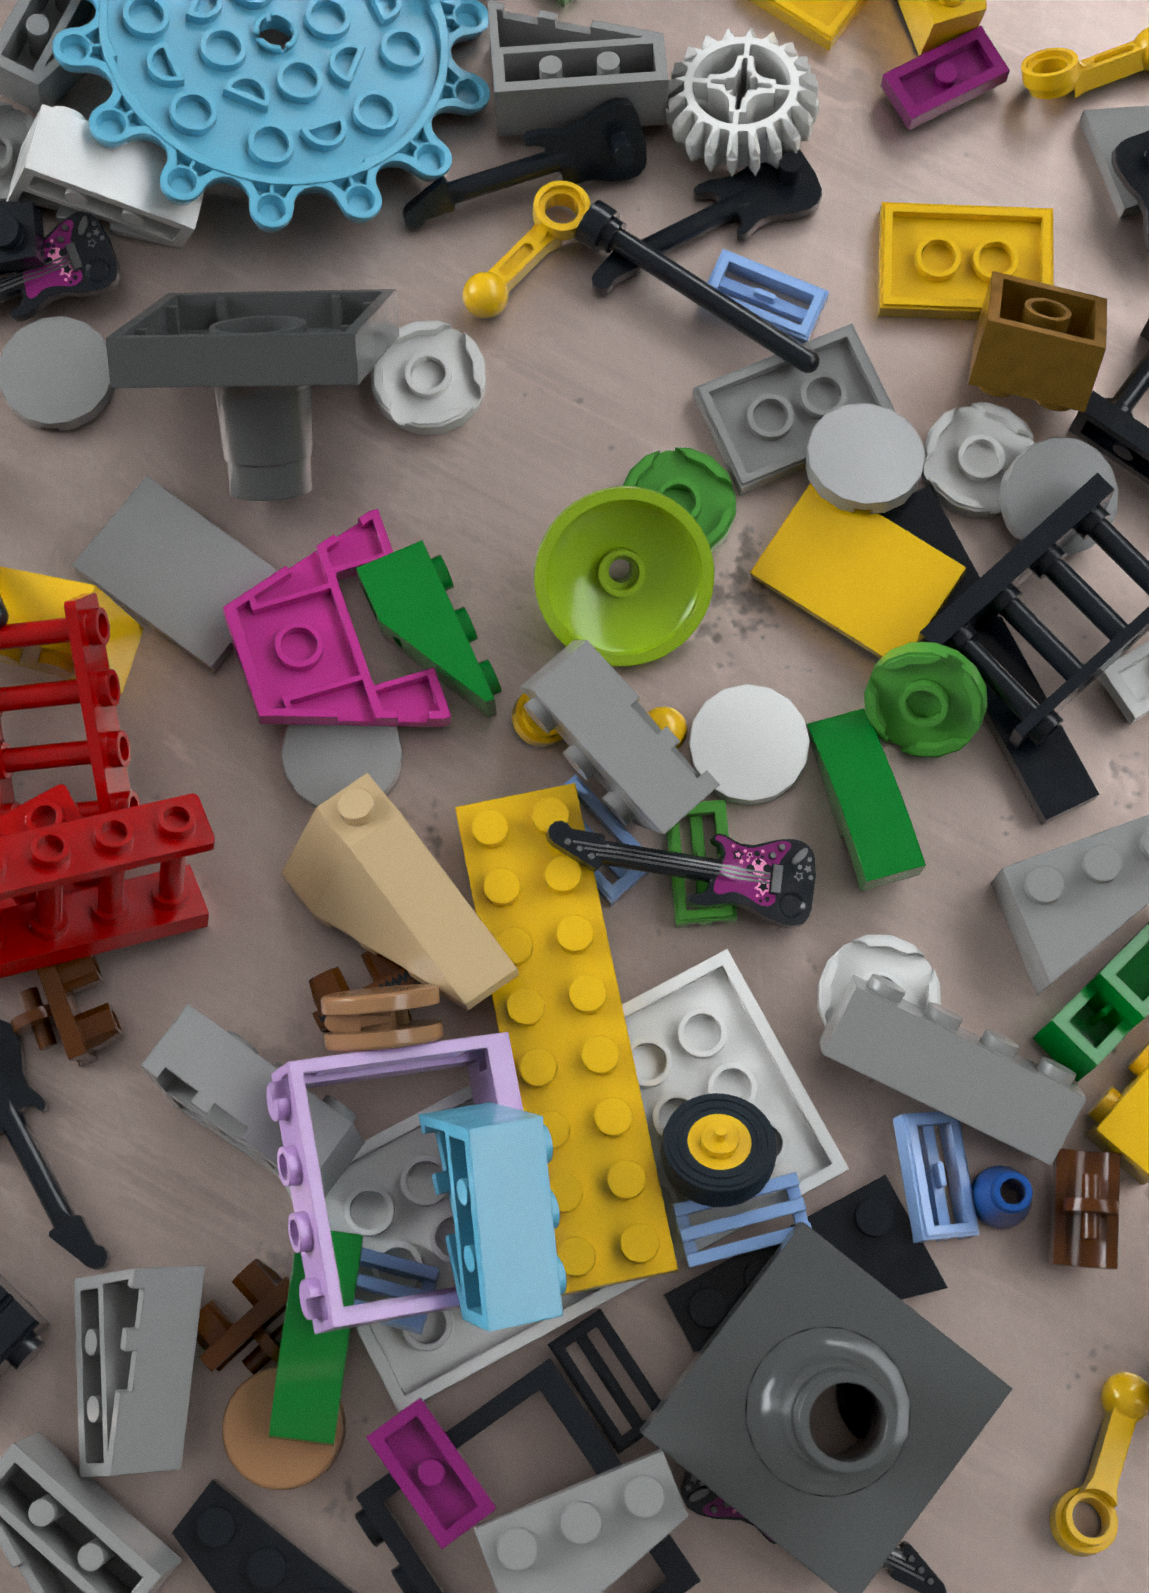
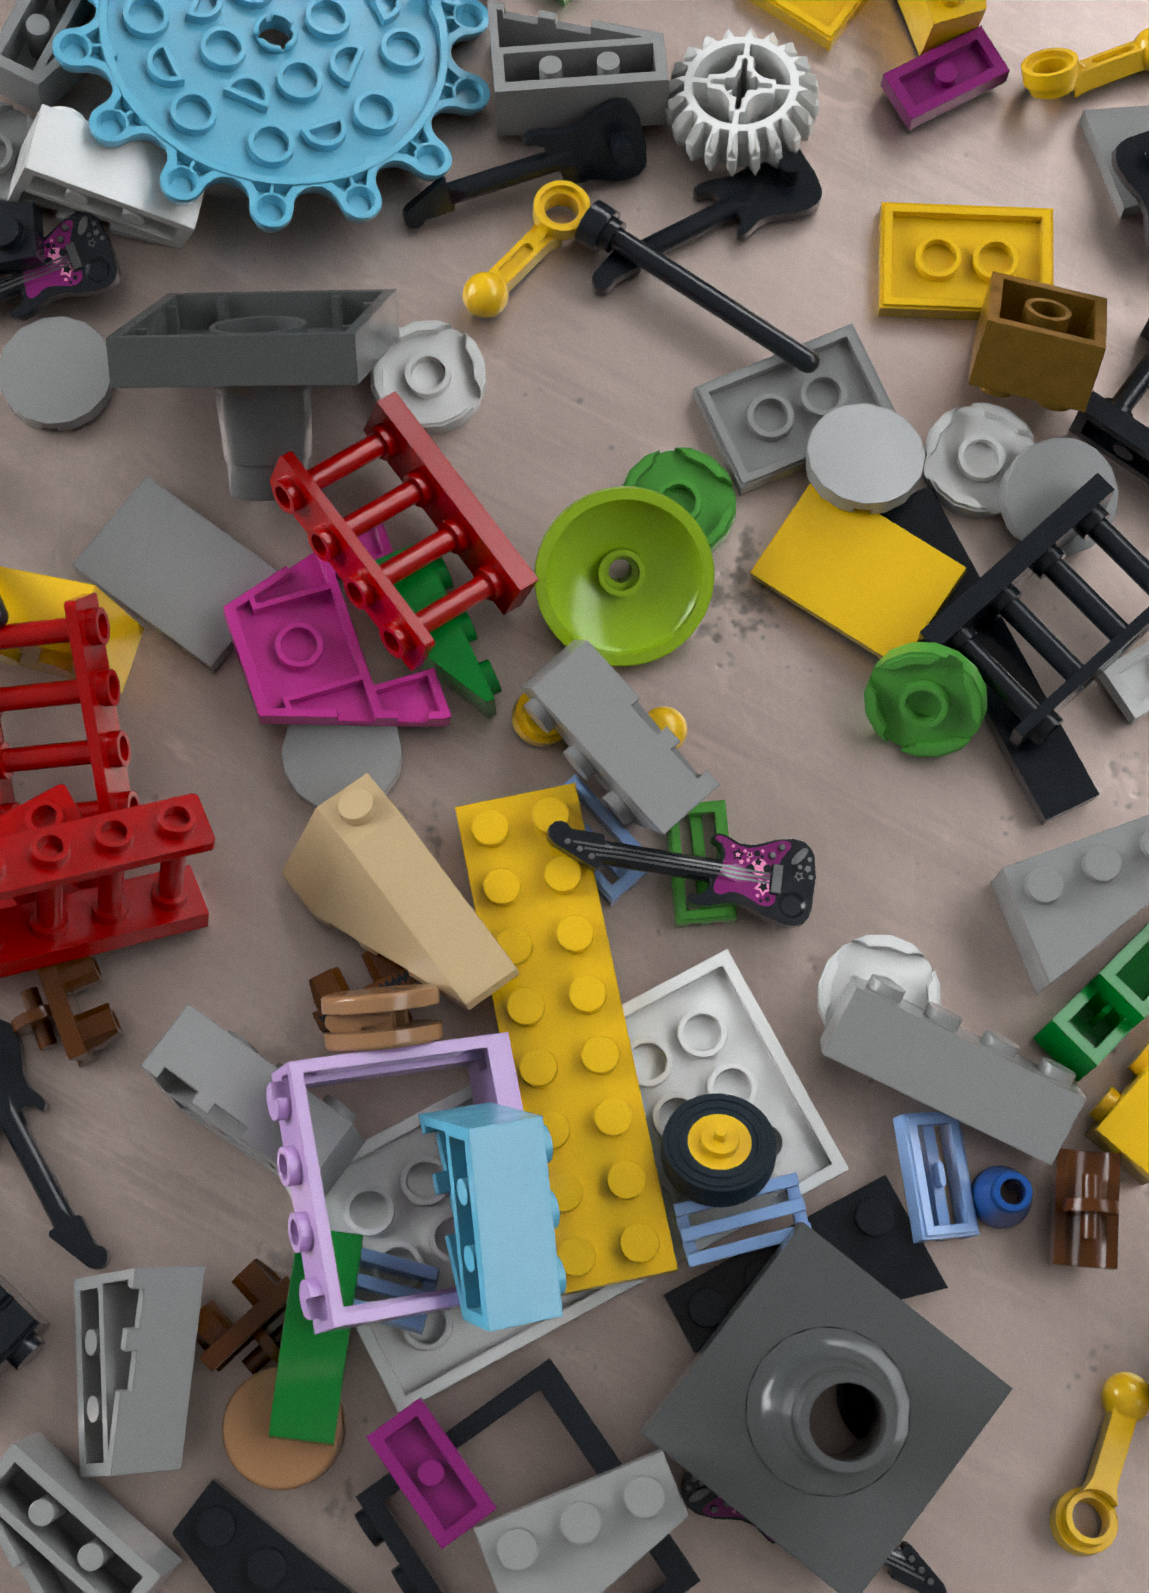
black tile [547,1308,661,1454] -> none
white tile [688,684,810,806] -> none
light blue tile [707,249,829,343] -> none
green slope [806,708,926,891] -> none
none -> red fence [270,391,539,671]

